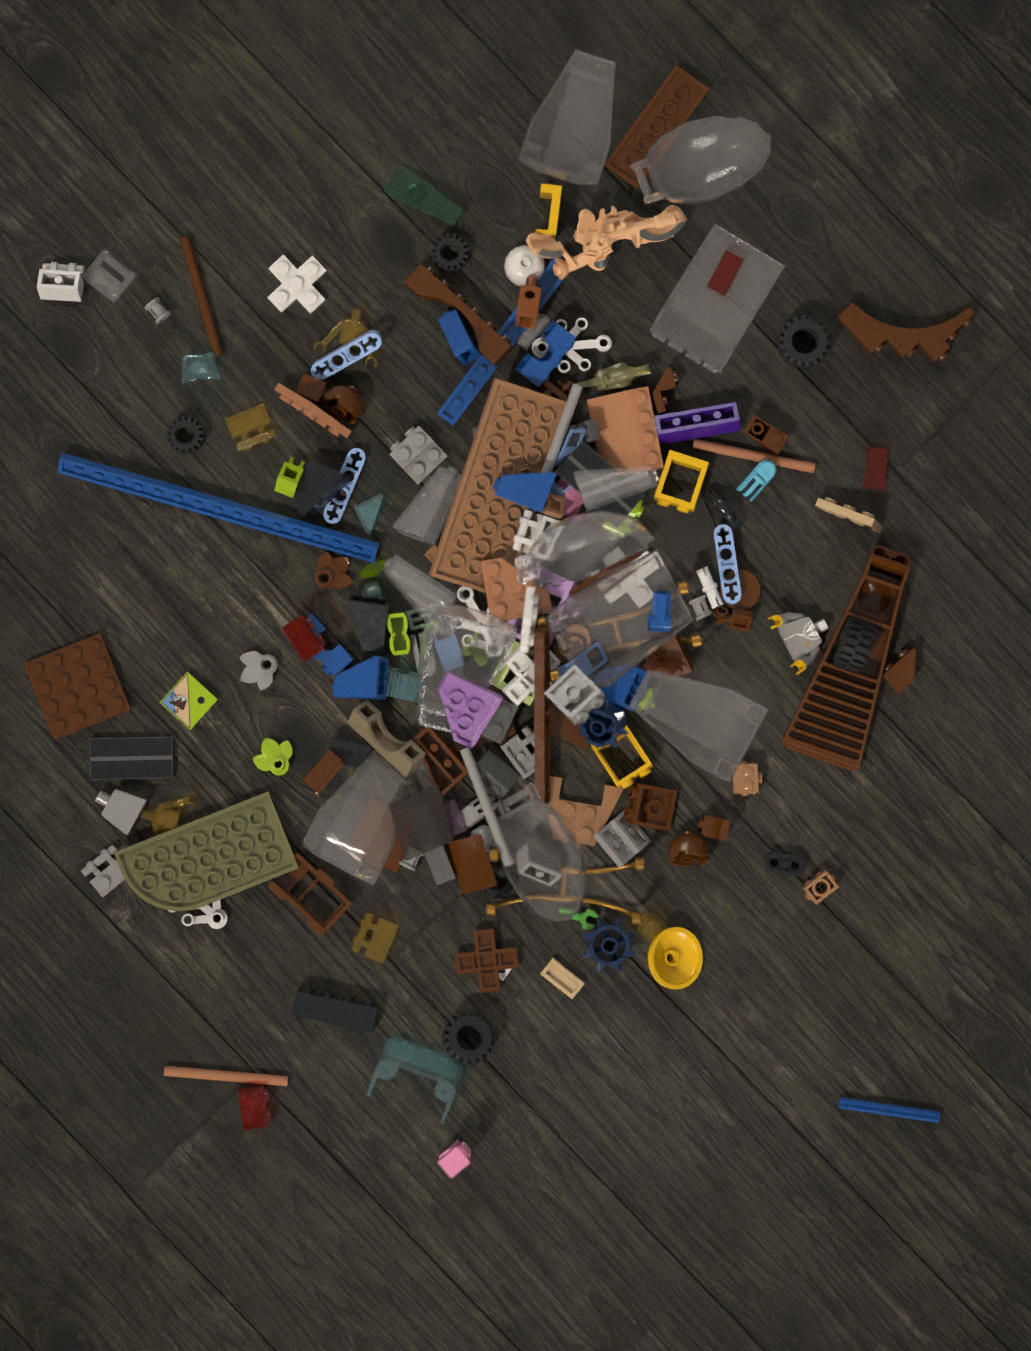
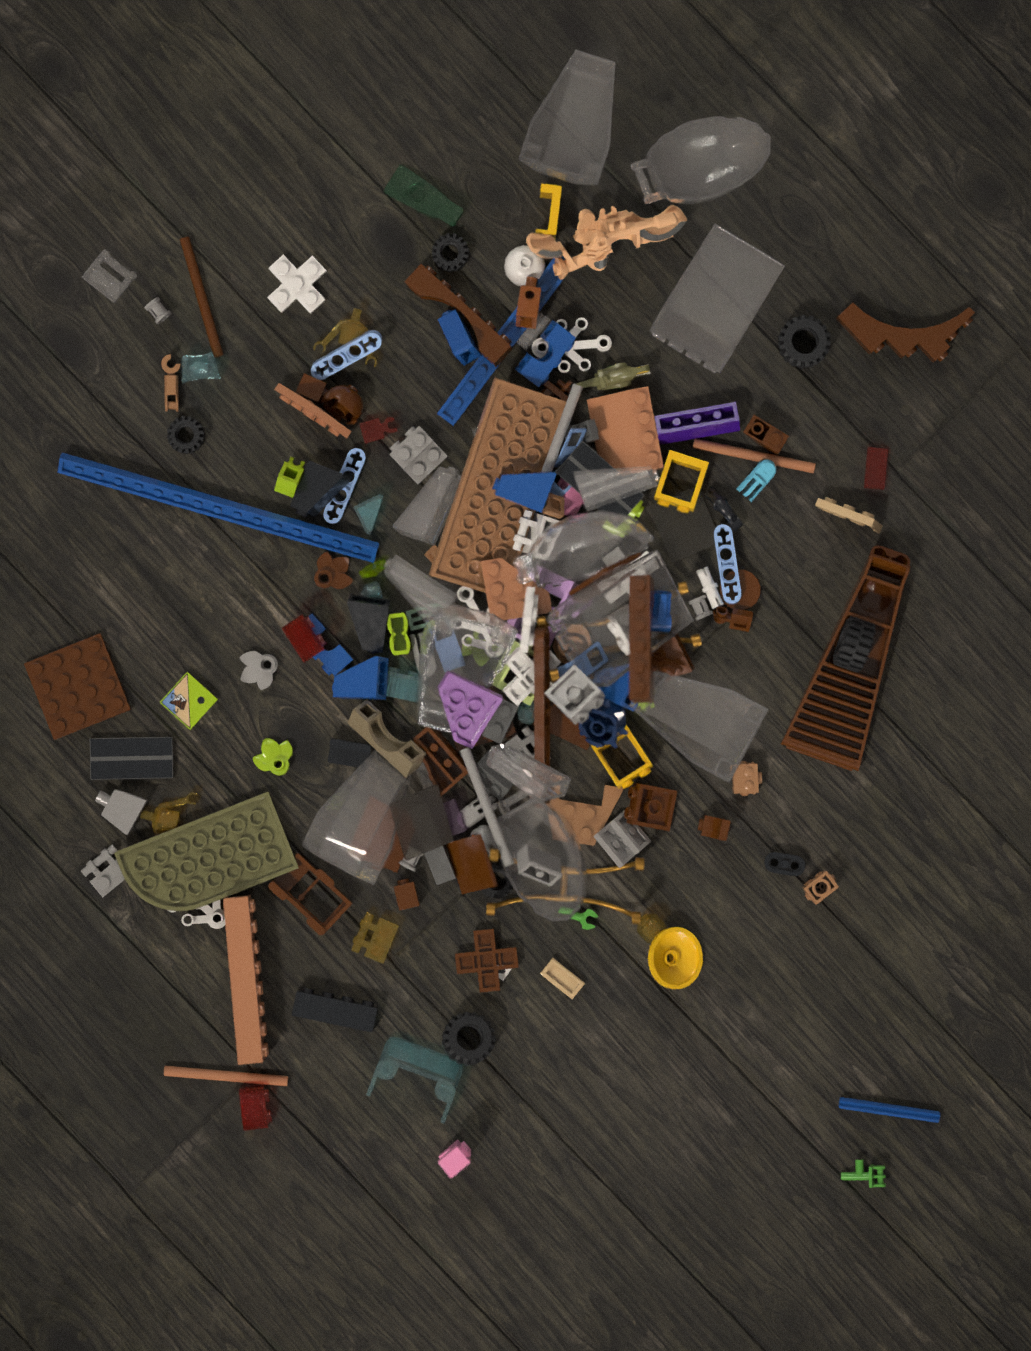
white brick [37,262,85,302] -> none
clear yellow plate [225,404,276,451] -> none
reddish brown panel [303,748,345,795] -> none
dark blue brick [582,918,636,972] -> none
reddish brown plate [604,65,709,190] -> none
reddish brown slope [652,367,679,415] -> none
reddish brown cylinder [668,831,709,867] -> none
clear red tile [707,250,744,296] -> none
light grey torso [768,612,829,675] -> none
reddish brown slope [882,648,916,694] -> none
none -> medium nougat piece [161,354,181,412]
none -> nougat brick [223,895,269,1065]
none -> clear red plate [359,417,398,444]
none -> reddish brown brick [394,878,420,911]
none -> clear slope [486,744,571,802]
none -> clear light blue piece [517,702,534,724]
none -> white bracket [606,604,629,656]
none -> reddish brown arch [629,575,654,703]
none -> bright green arm [841,1159,886,1188]

